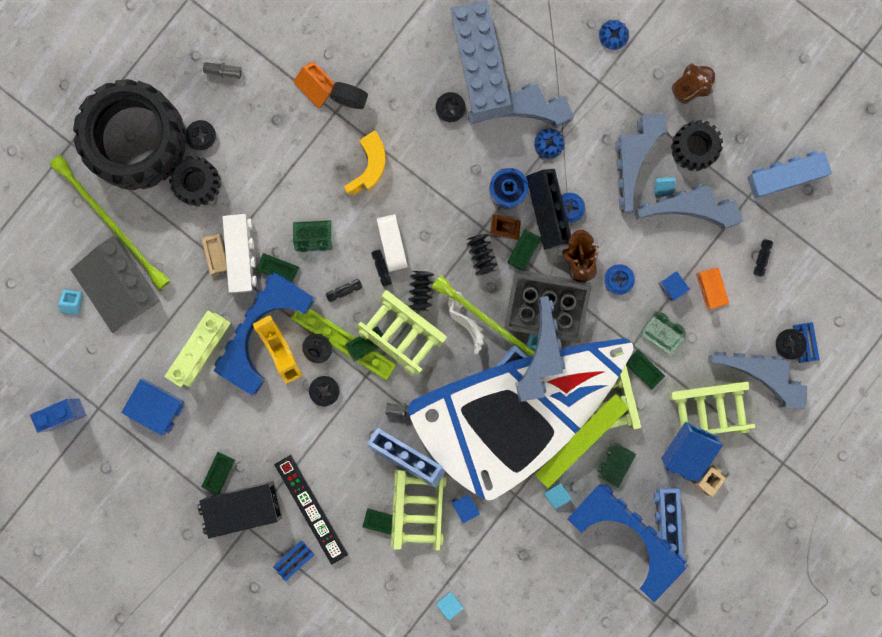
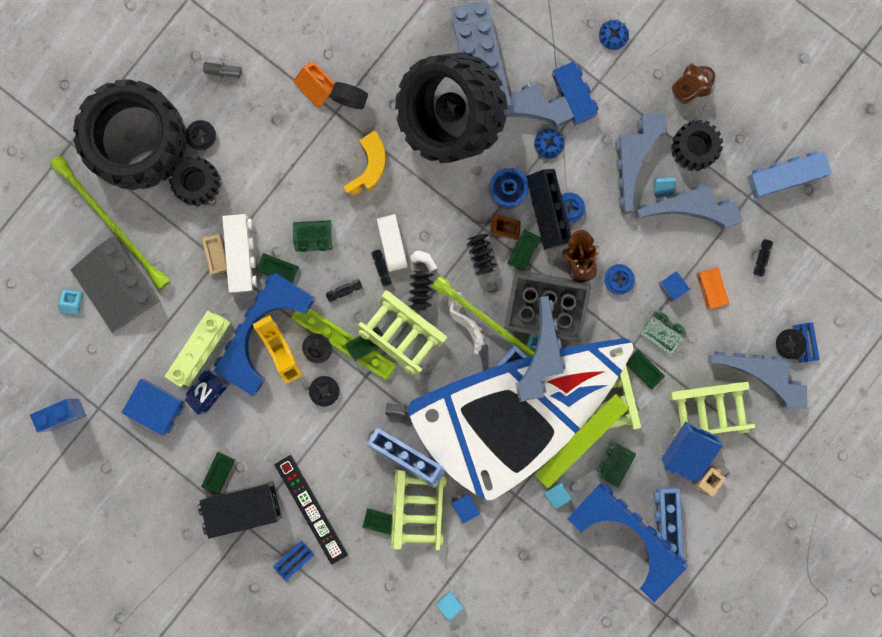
none -> clear blue slope [185,370,230,415]
none -> black tyre [395,52,507,163]
none -> white arm [410,250,437,272]
none -> blue brick [552,61,599,126]

